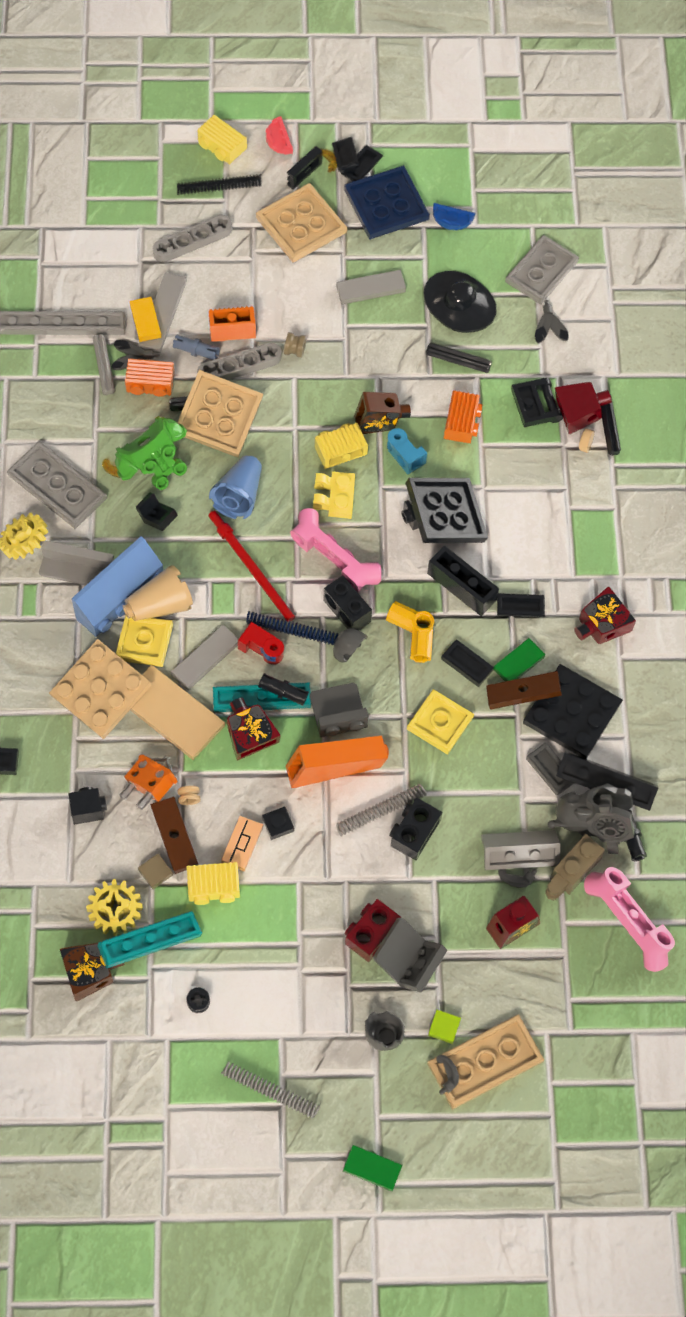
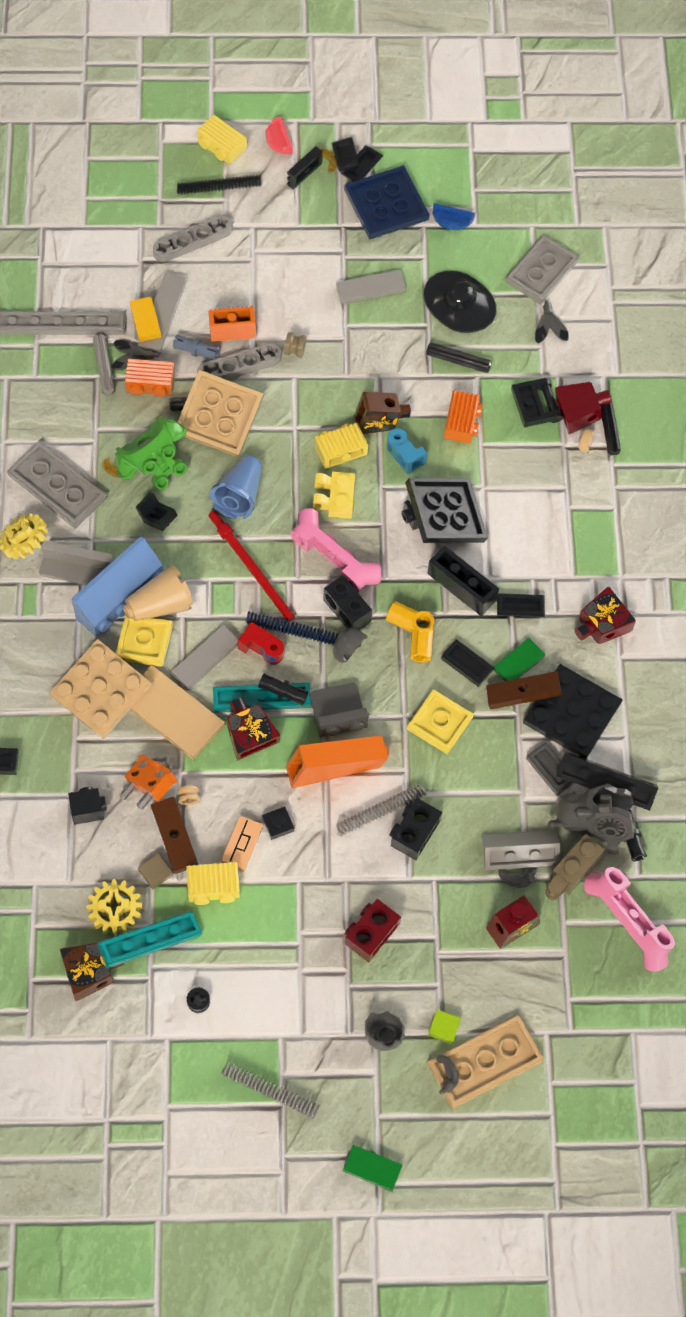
tan plate [256,183,347,263] -> none
dark grey bracket [373,918,448,993] -> none

